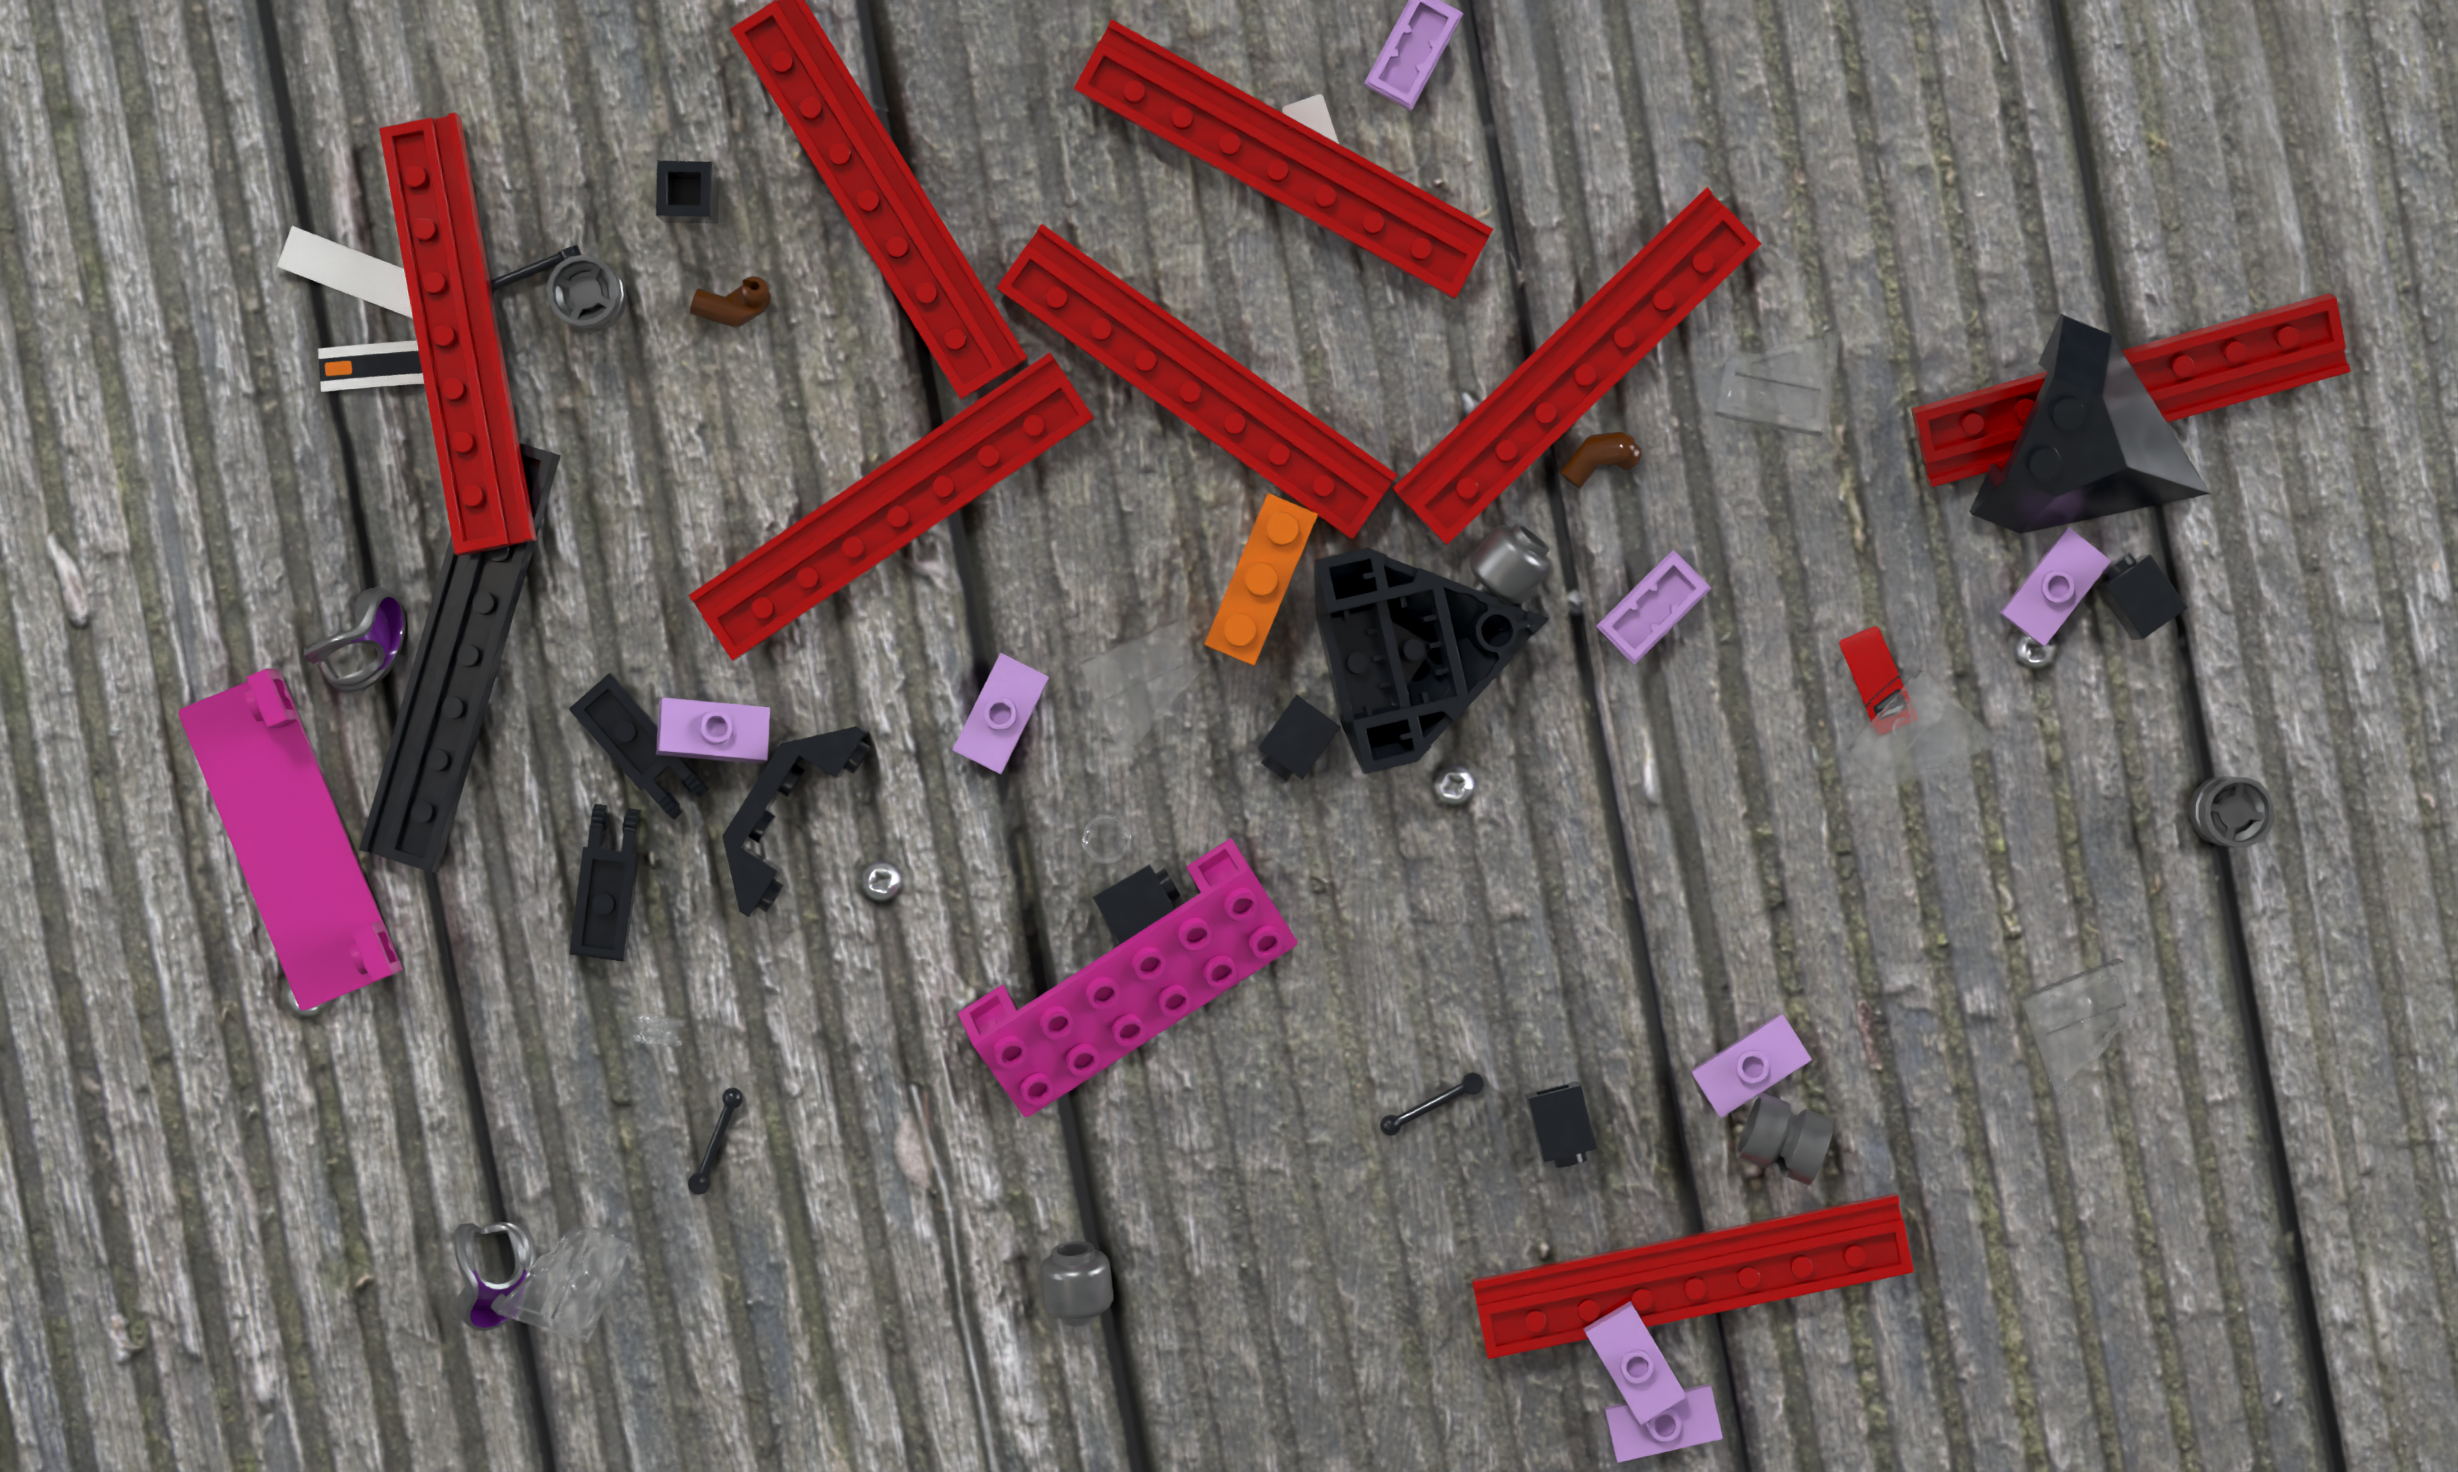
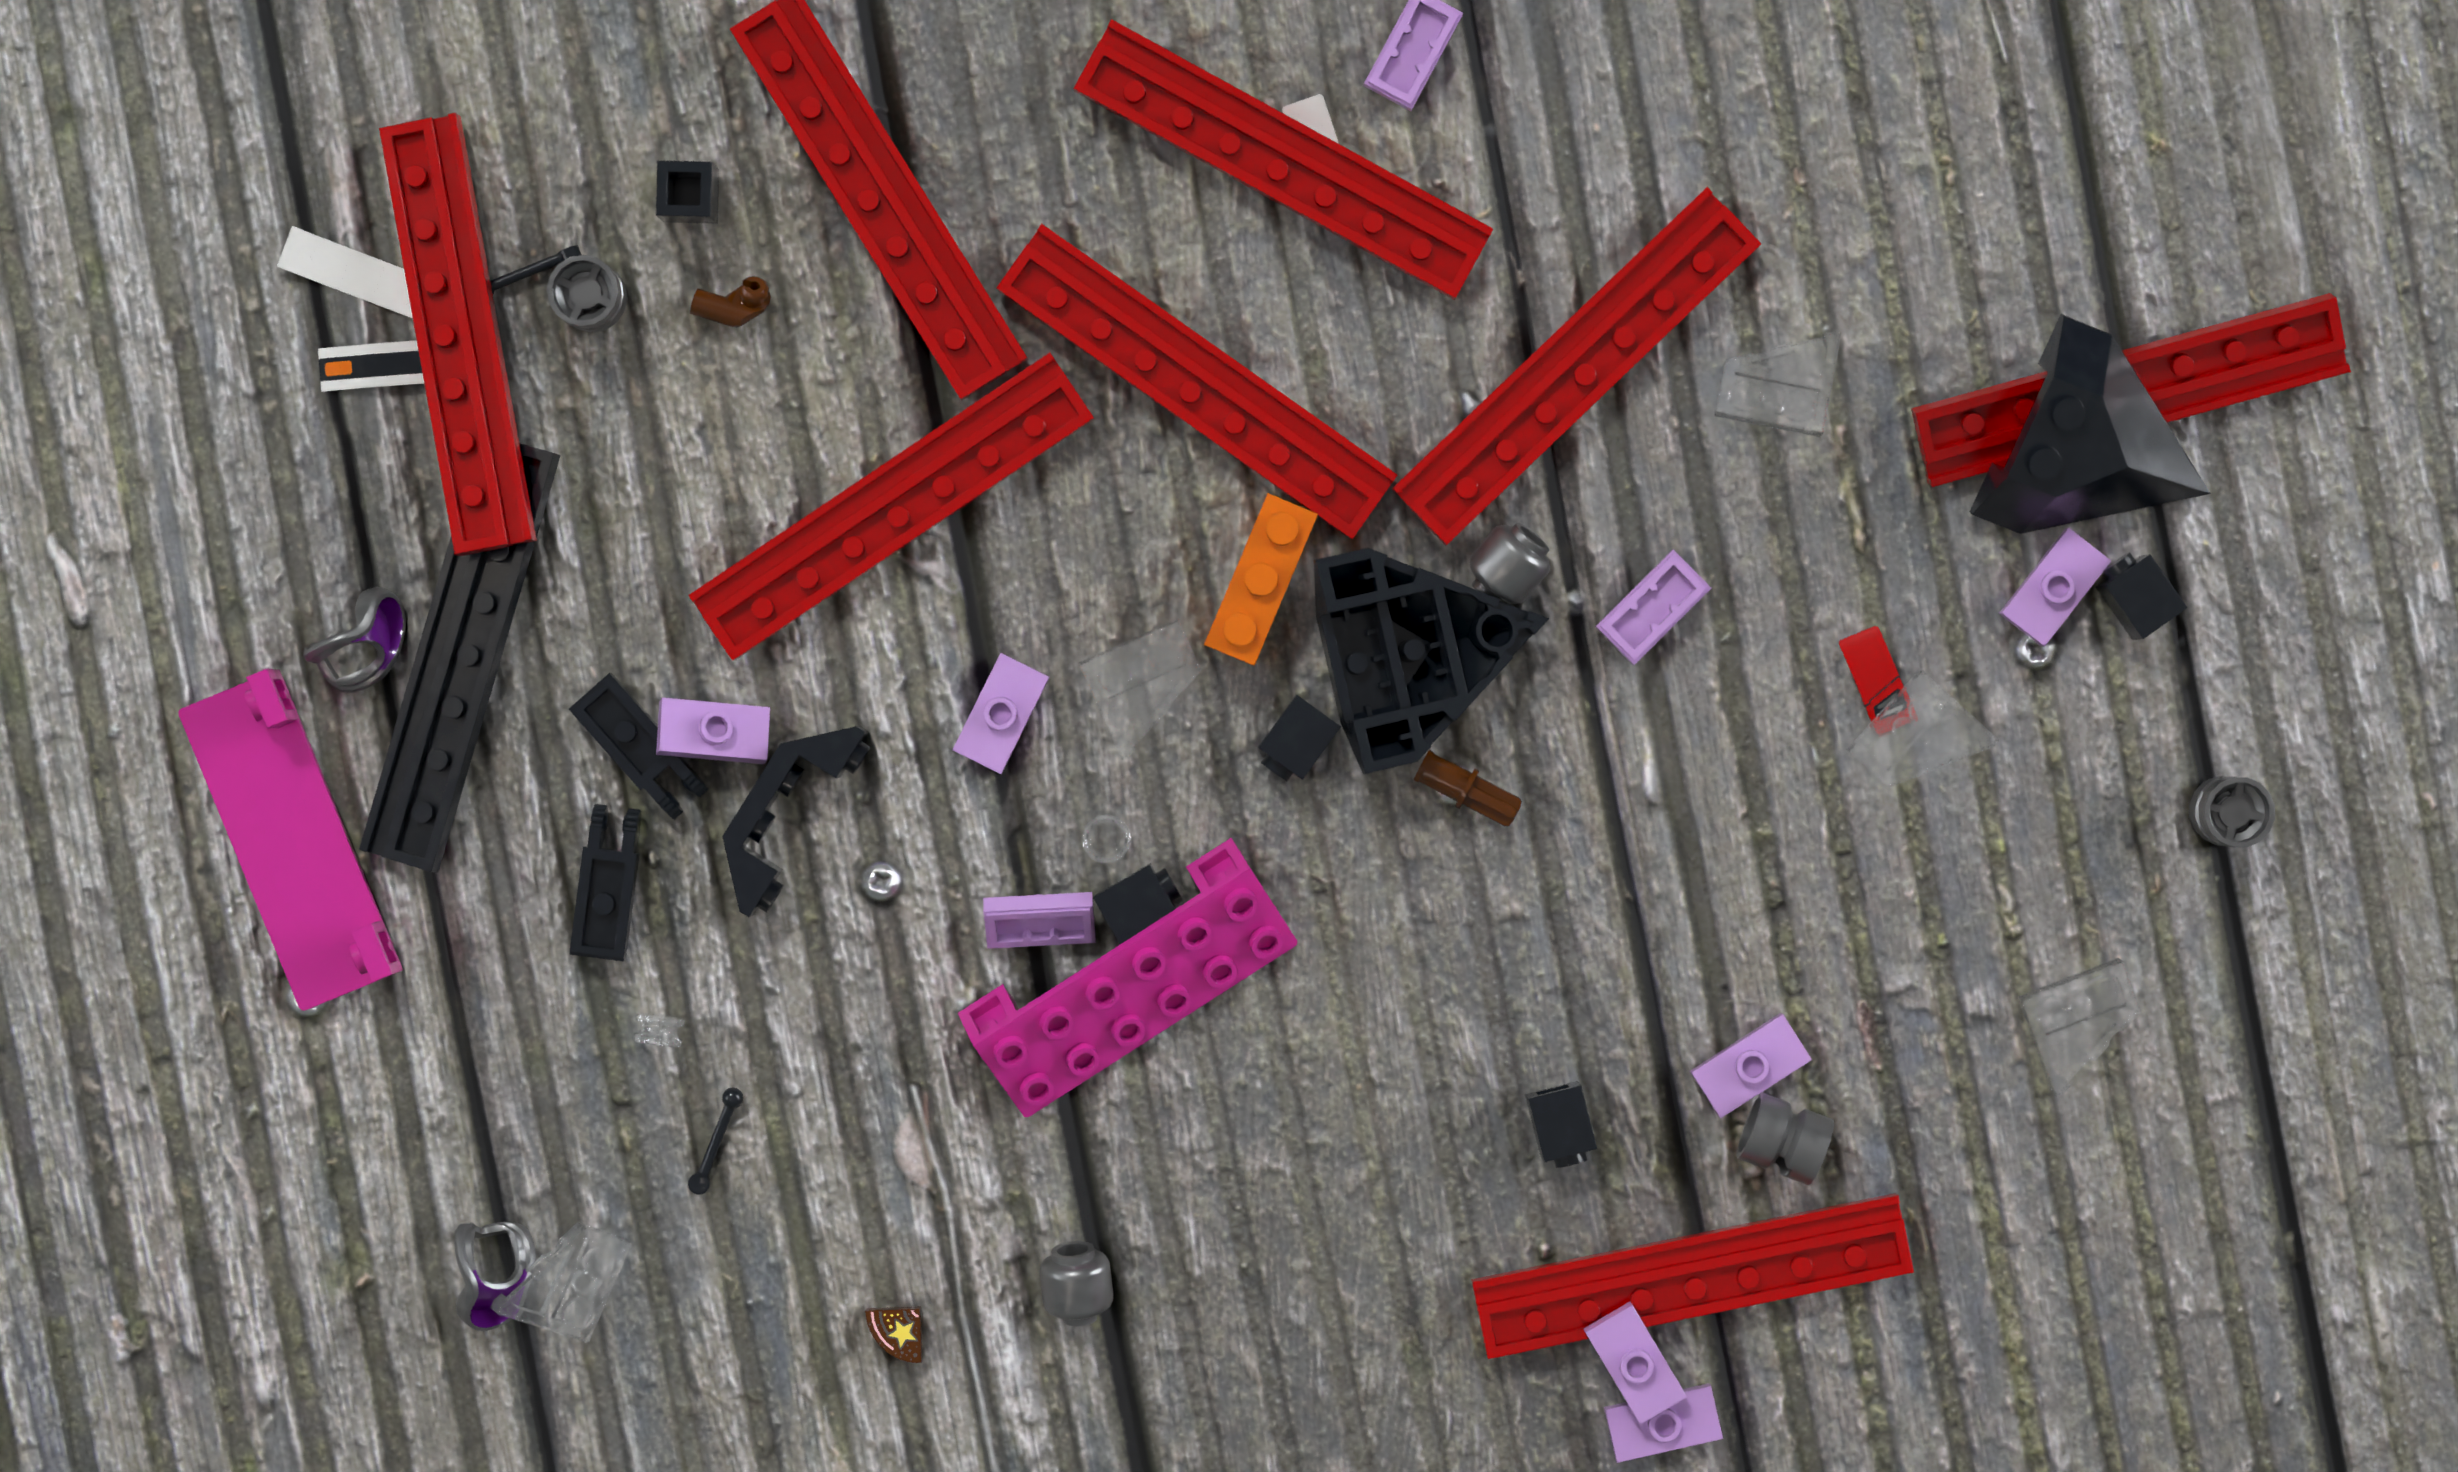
black hinge [1380,1072,1484,1136] -> none
reddish brown arm [1559,432,1642,489] -> none
none -> reddish brown tile [865,1306,923,1363]
none -> lavender plate [983,892,1096,949]
none -> reddish brown axle [1414,750,1522,826]

